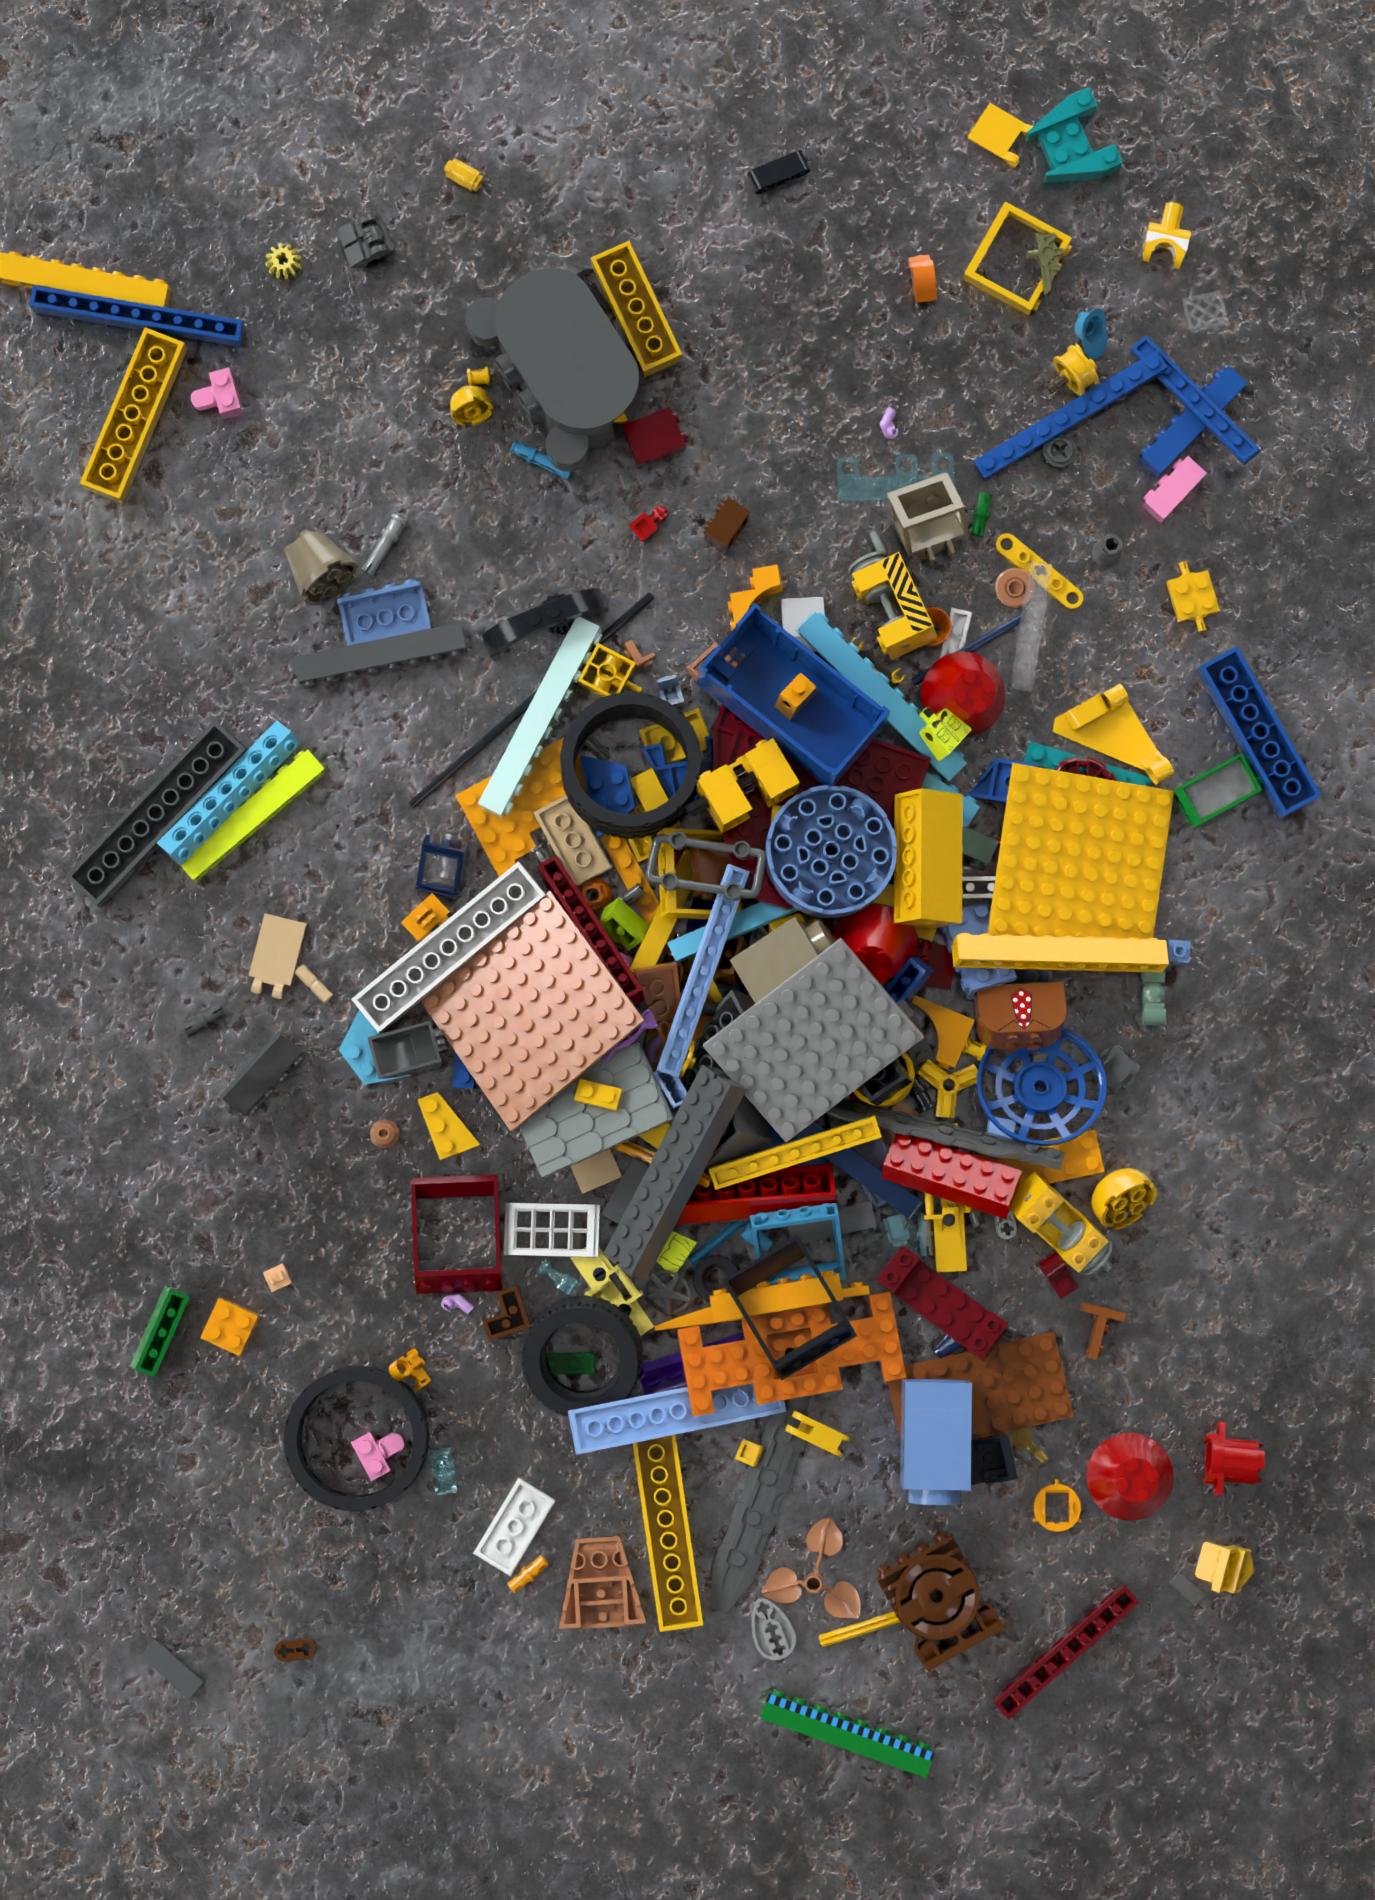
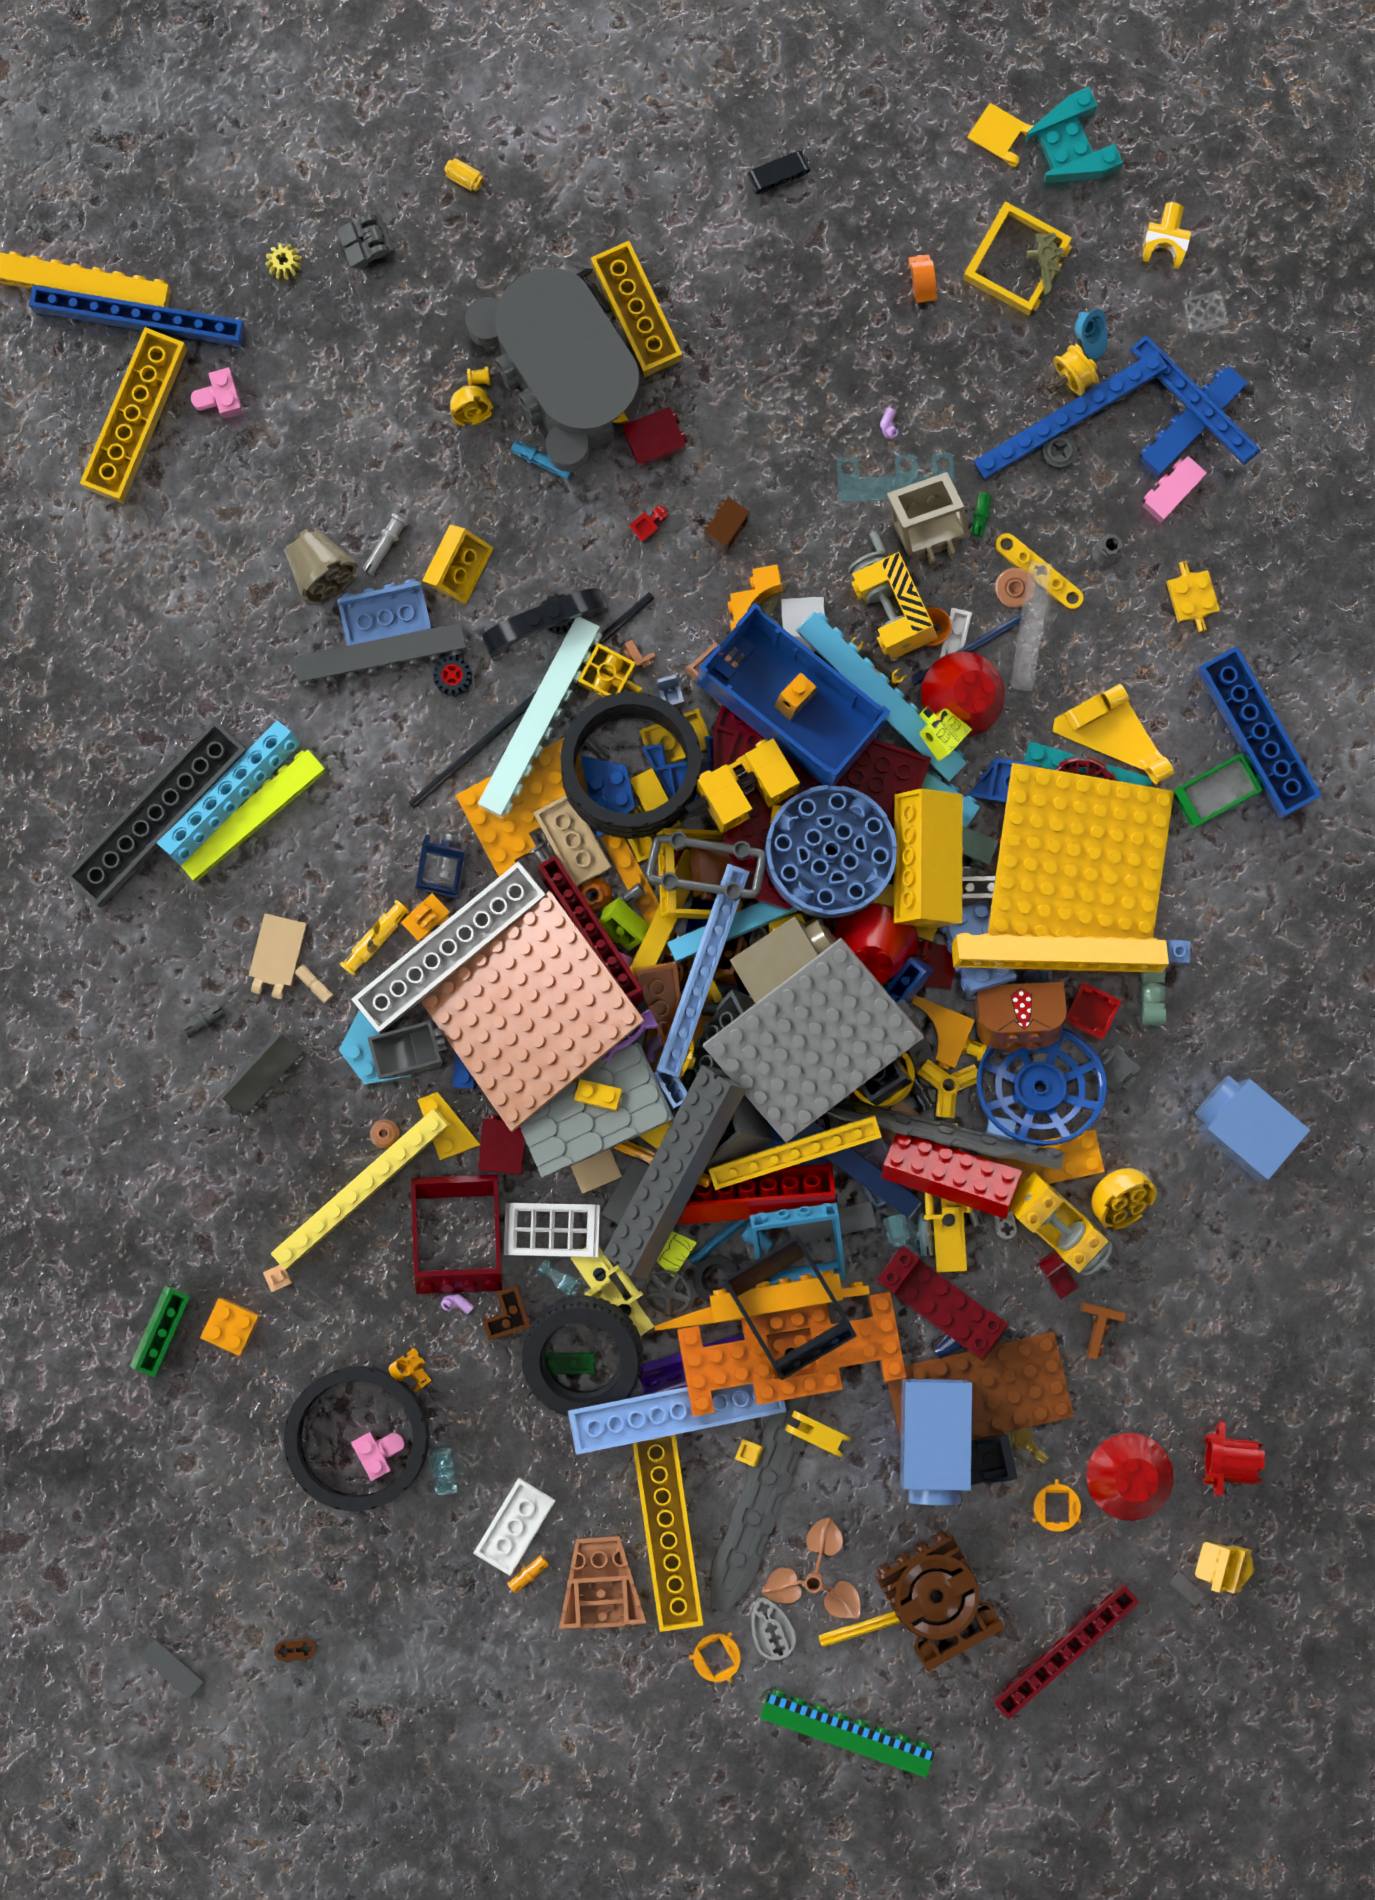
none -> light yellow brick [270,1109,451,1270]
none -> yellow piece [340,900,410,976]
none -> yellow slope [422,525,494,604]
none -> black wheel [433,656,472,696]
none -> dark red brick [478,1115,525,1175]
none -> light orange piece [689,1632,740,1683]
none -> red container [1064,982,1122,1041]
none -> medium blue container [1195,1075,1310,1181]

